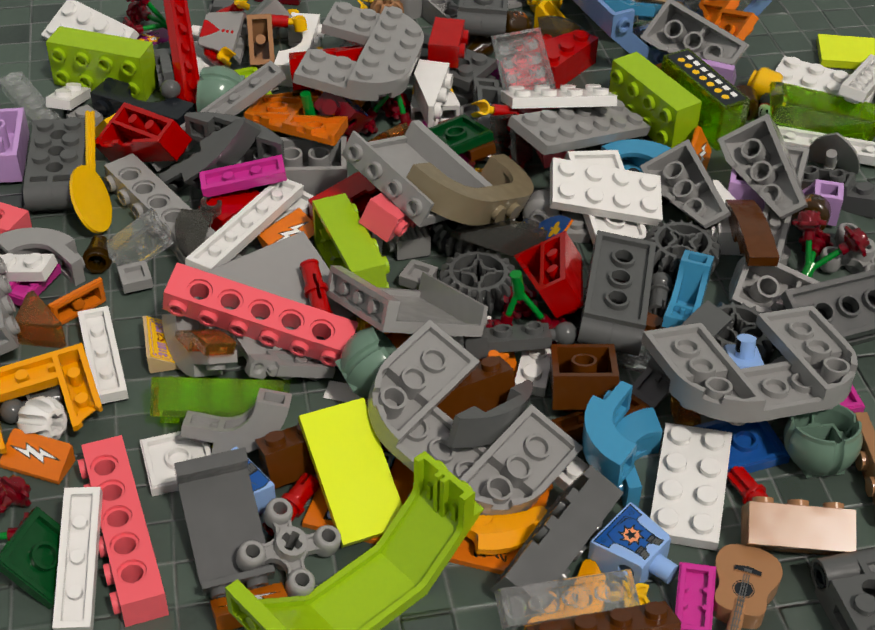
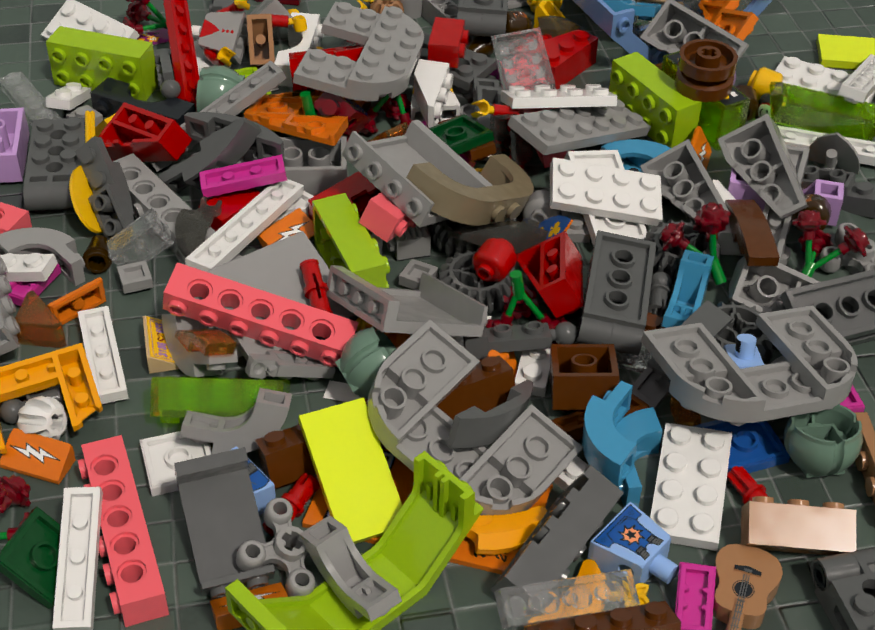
none -> dark grey slope [75,136,134,247]
none -> light grey arch [300,515,402,622]
none -> red head [472,238,517,282]
none -> dark red plant [659,202,731,285]
none -> reddish brown wheel [674,39,738,102]

